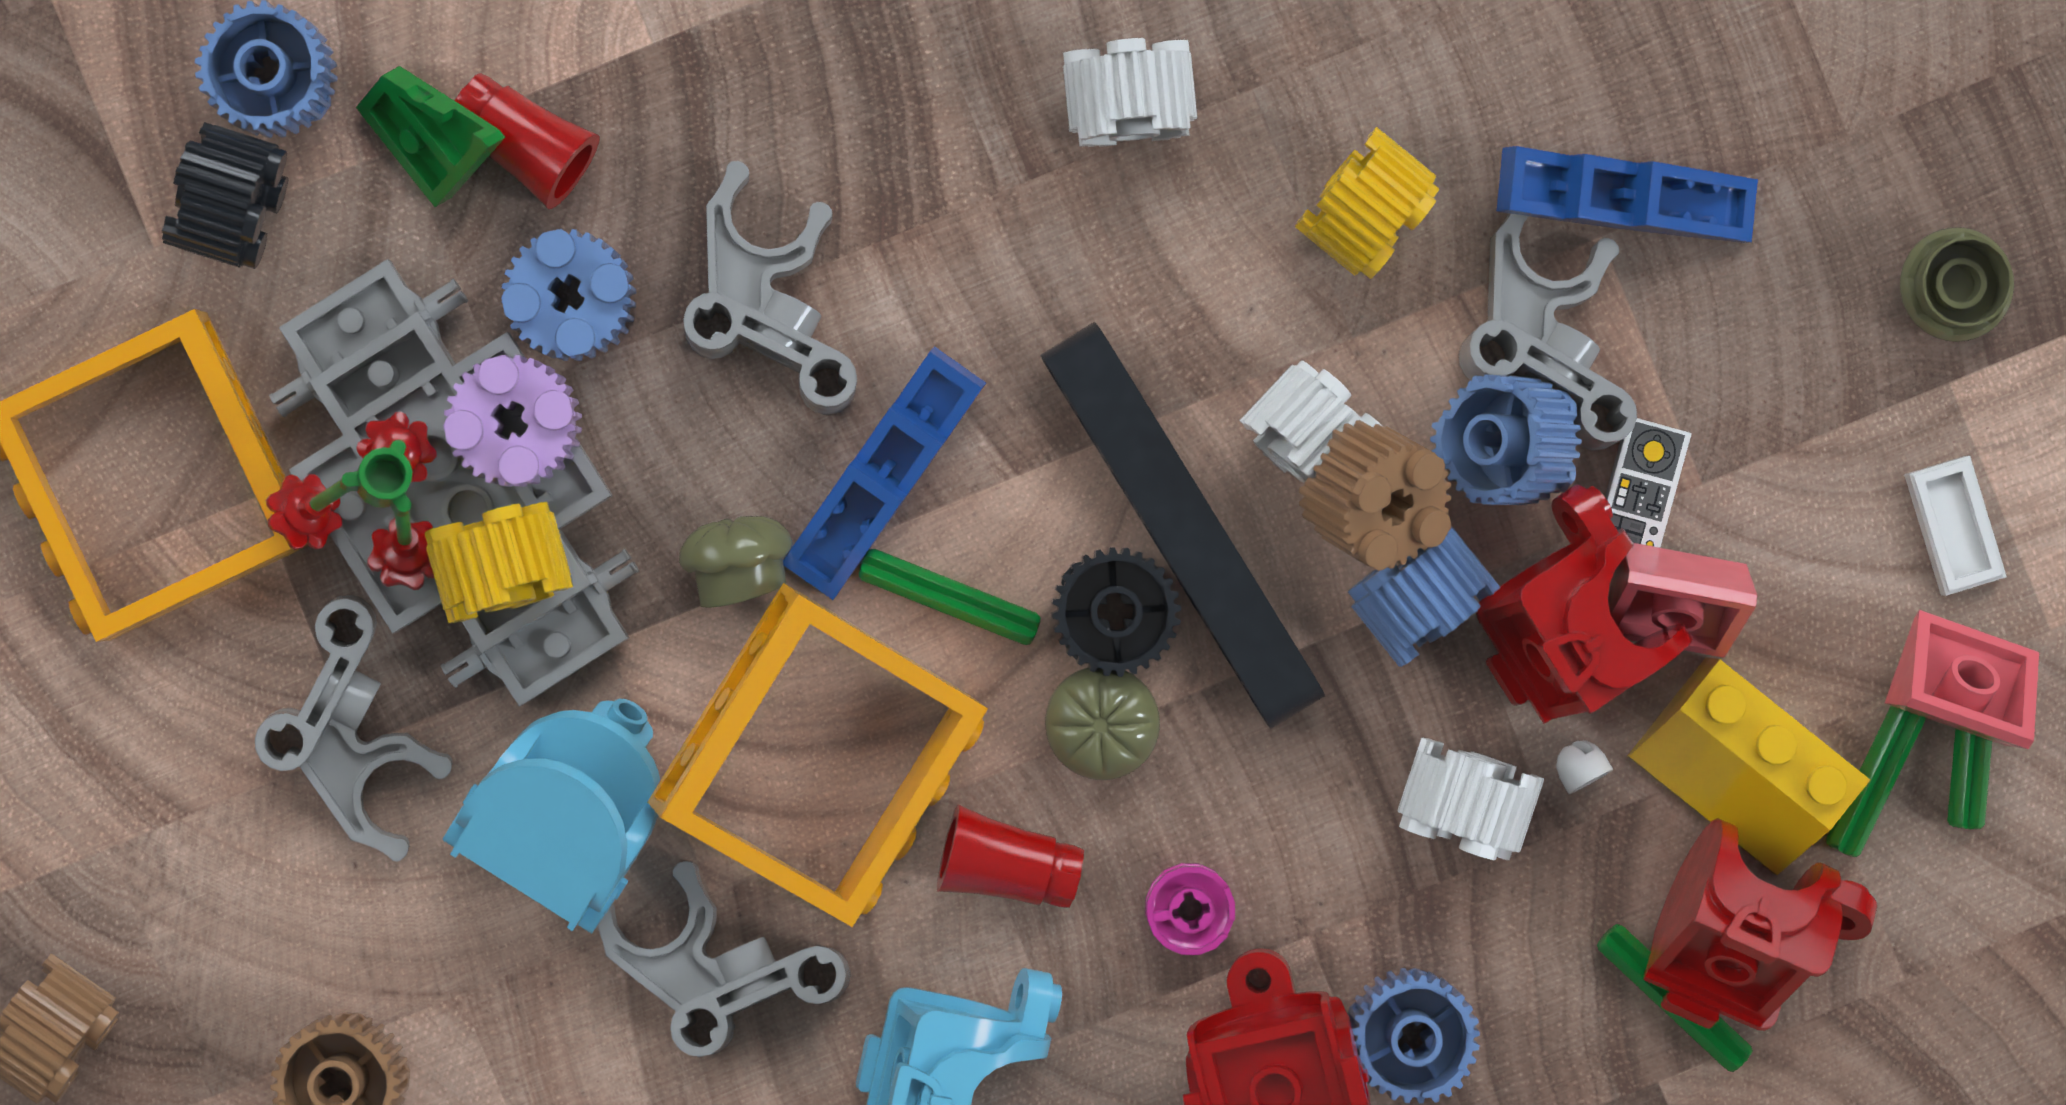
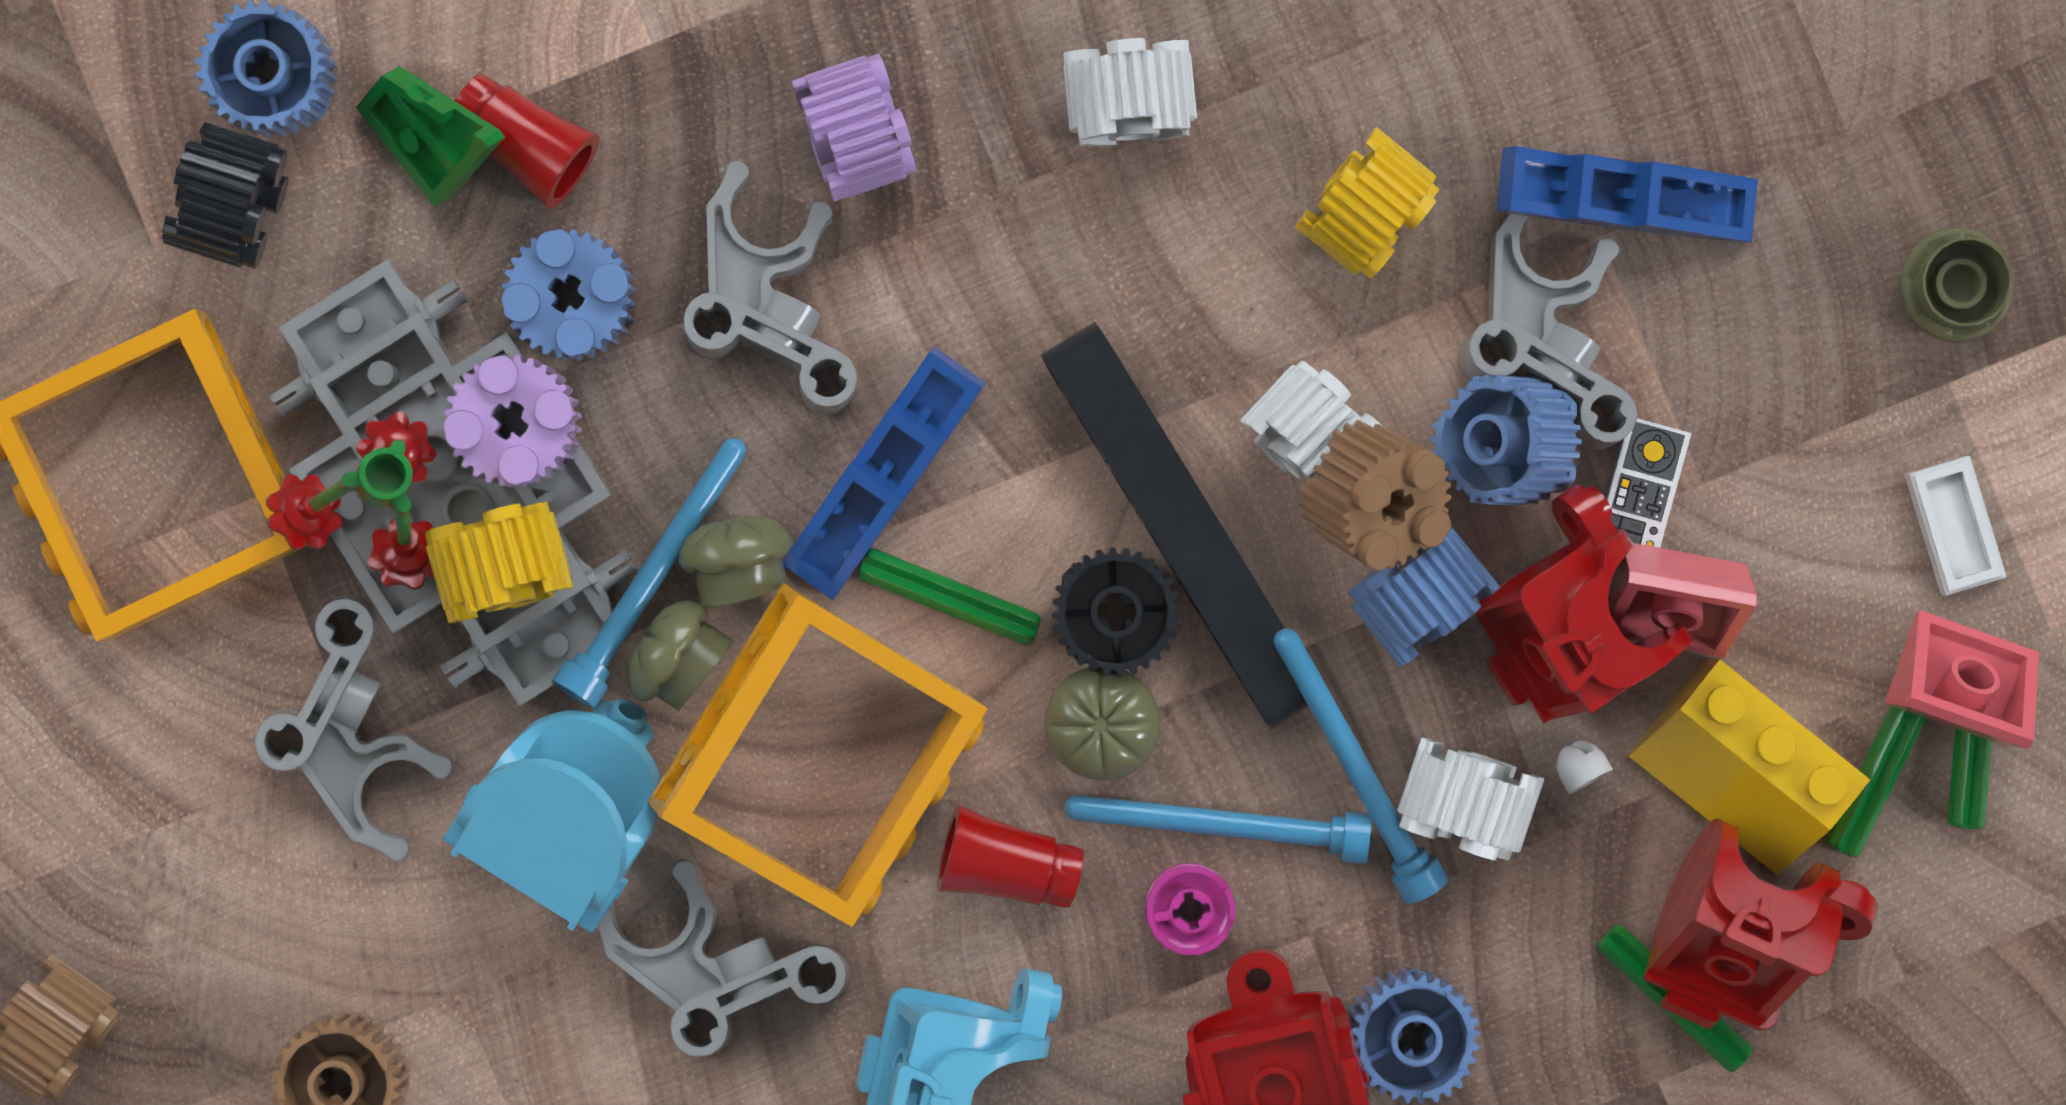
none -> dark azure piece [551,438,746,709]
none -> olive piece [626,600,734,711]
none -> lavender brick [792,53,917,202]
none -> dark azure piece [1064,795,1371,864]
none -> dark azure piece [1274,628,1448,904]

